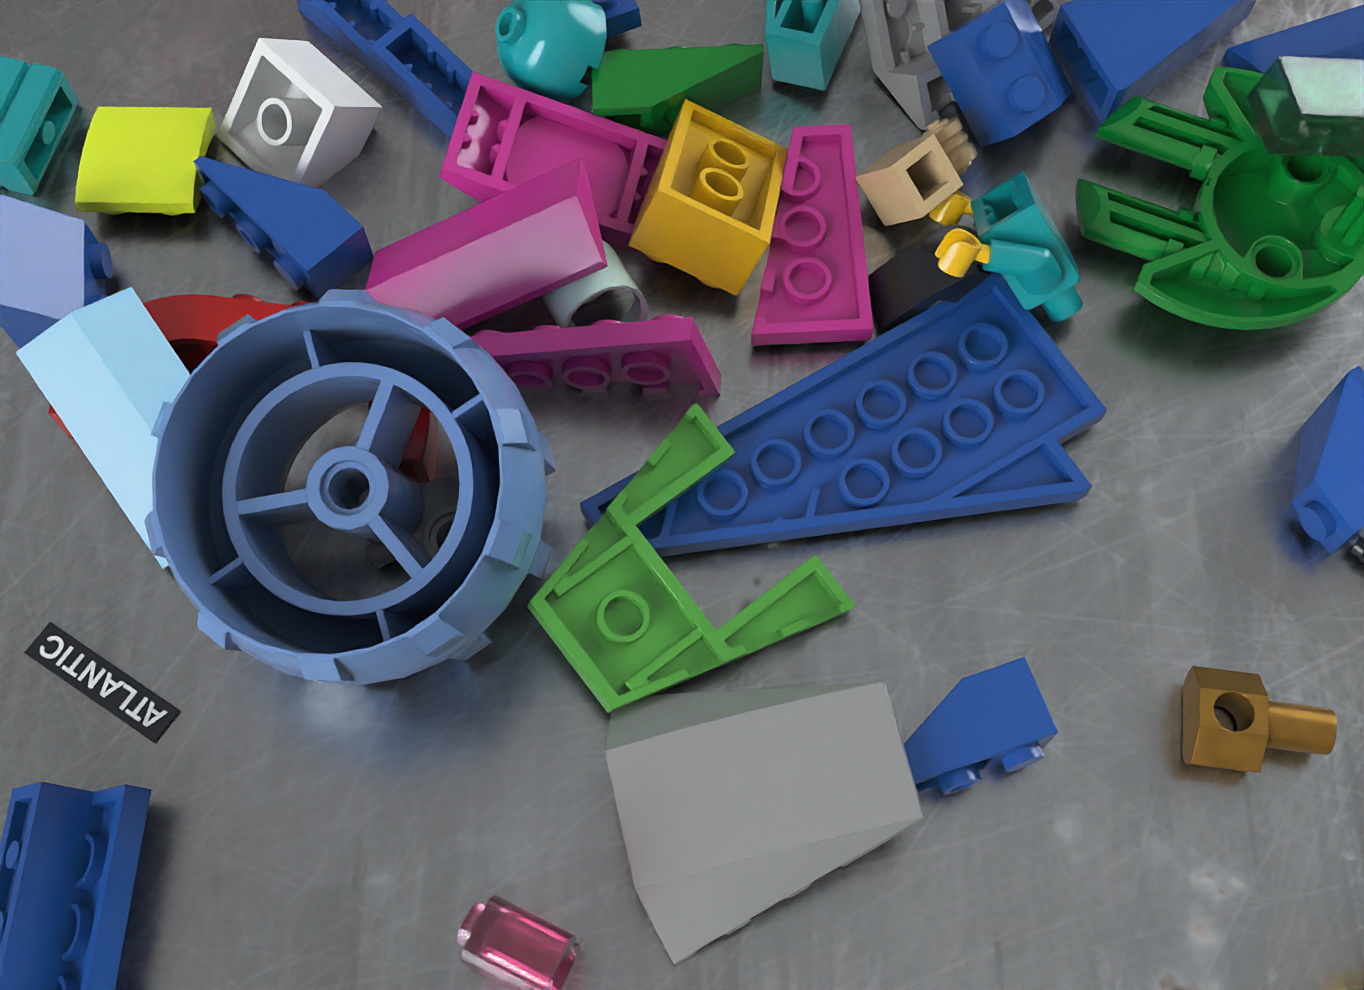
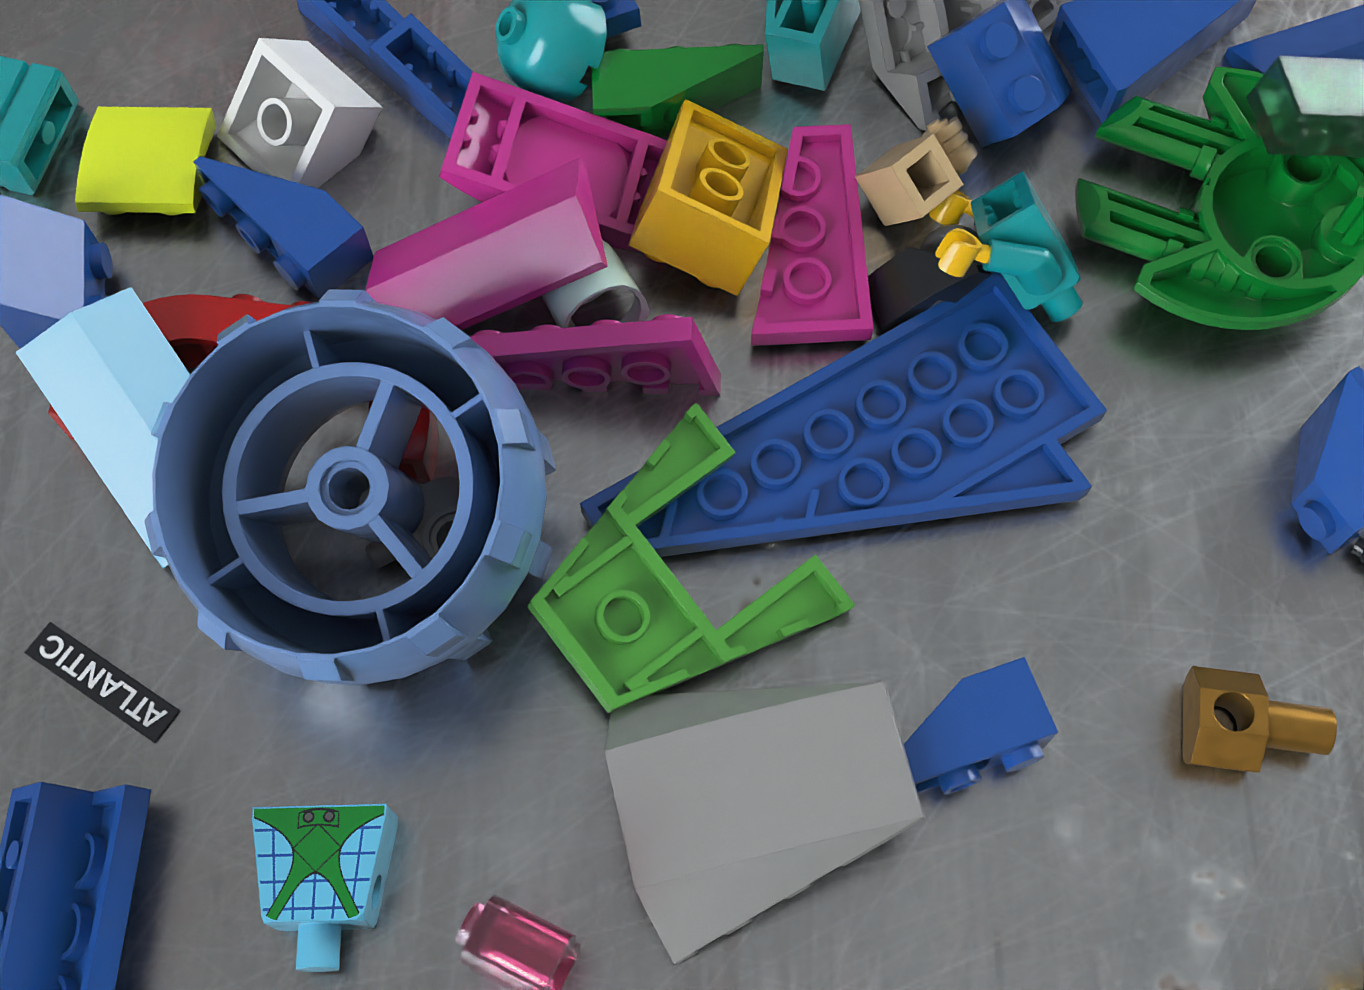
none -> torso [252,804,398,972]

